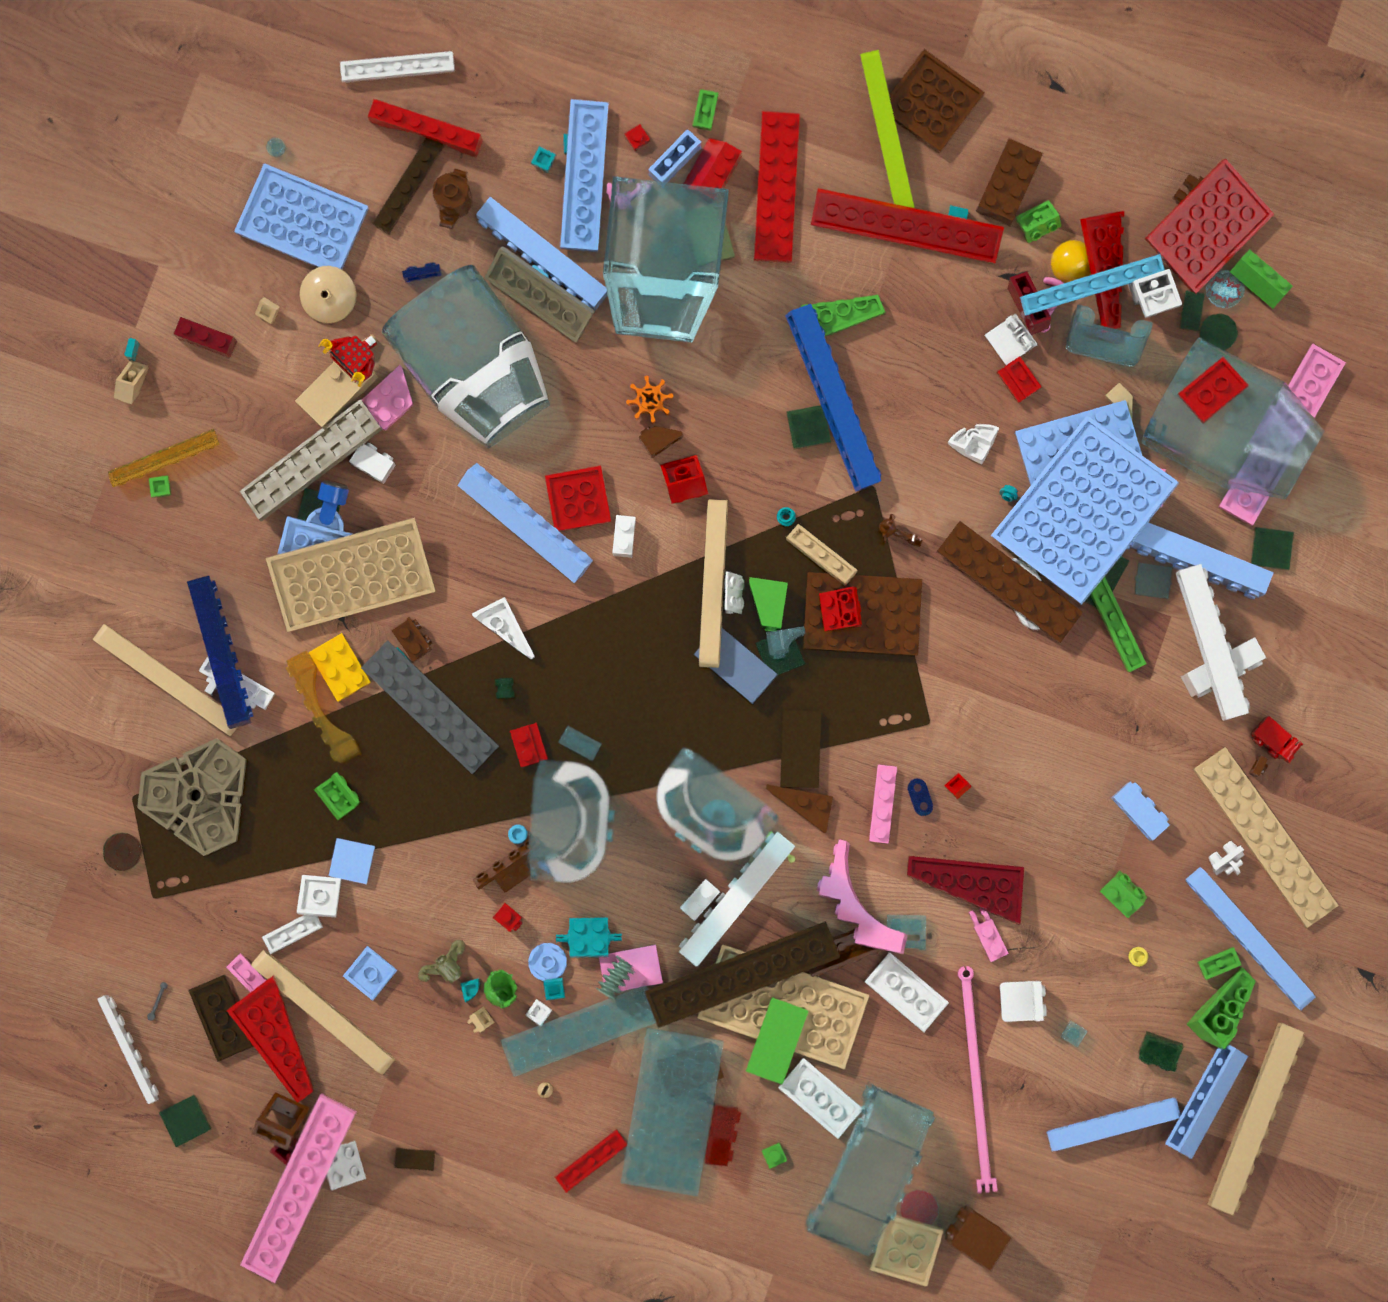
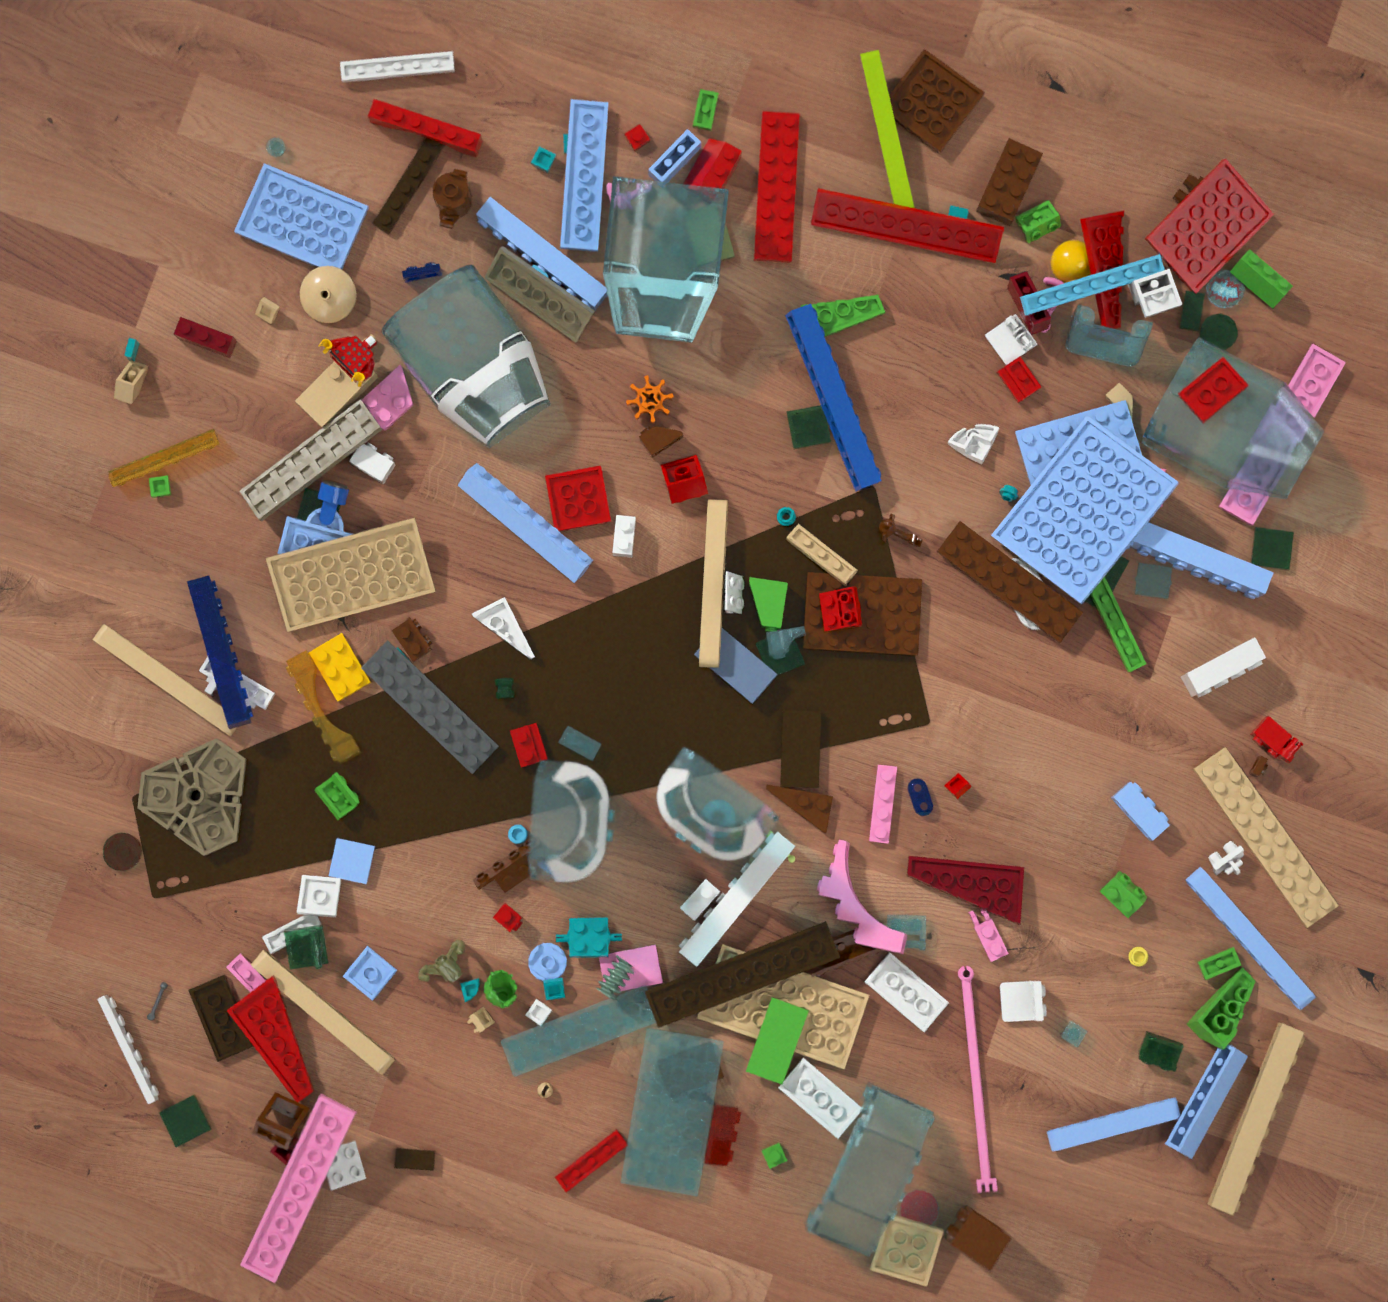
white brick [1176,564,1250,721] -> none
none -> clear green plate [284,924,329,970]

